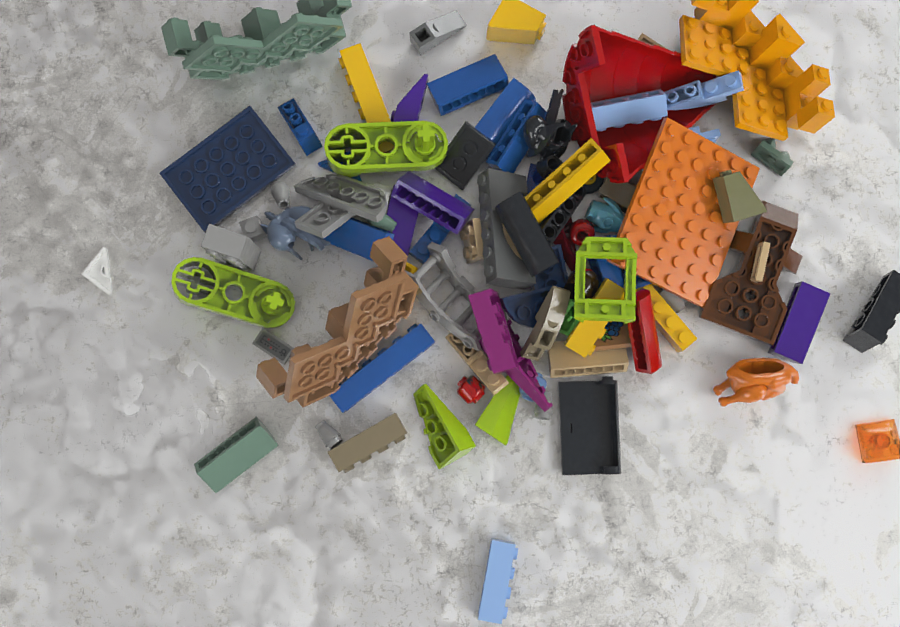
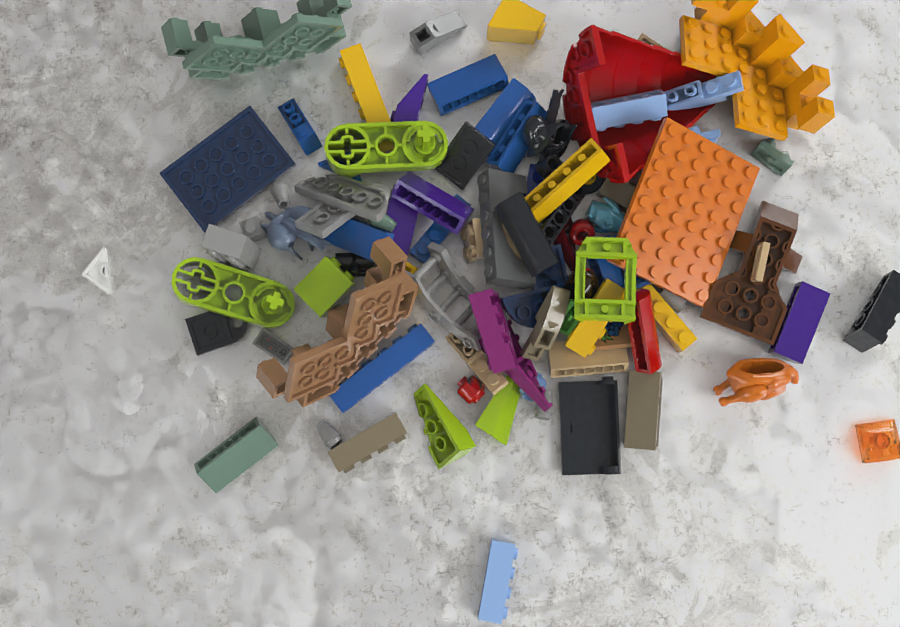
olive slope [713,170,767,223] -> none
none -> black plate [185,311,248,356]
none -> lime slope [293,256,357,318]
none -> black pin [335,252,375,277]
none -> dark tan brick [624,370,663,451]

